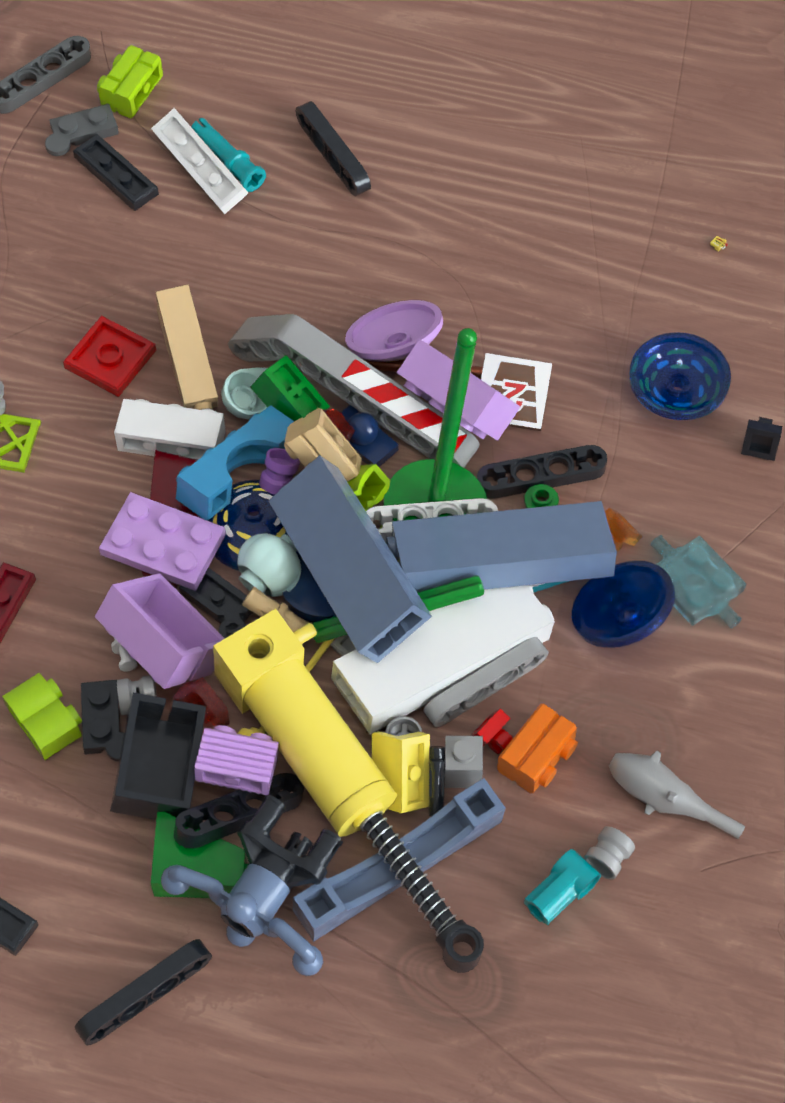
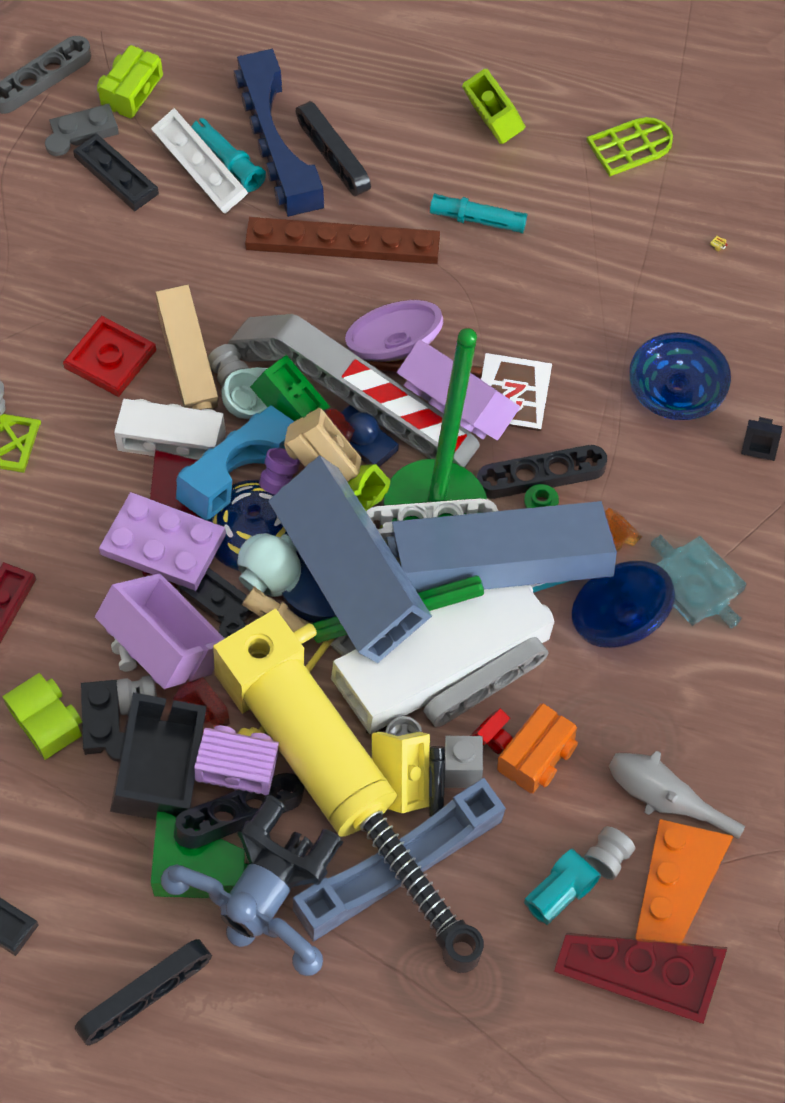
none -> light grey wheel [208,344,249,387]
none -> dark blue arch [234,48,324,217]
none -> copper plate [245,217,441,264]
none -> teal pin [430,193,528,234]
none -> lime brick [462,69,526,144]
none -> dark red wing [554,933,728,1024]
none -> lime window [587,117,673,176]
none -> orange wing [635,819,733,943]

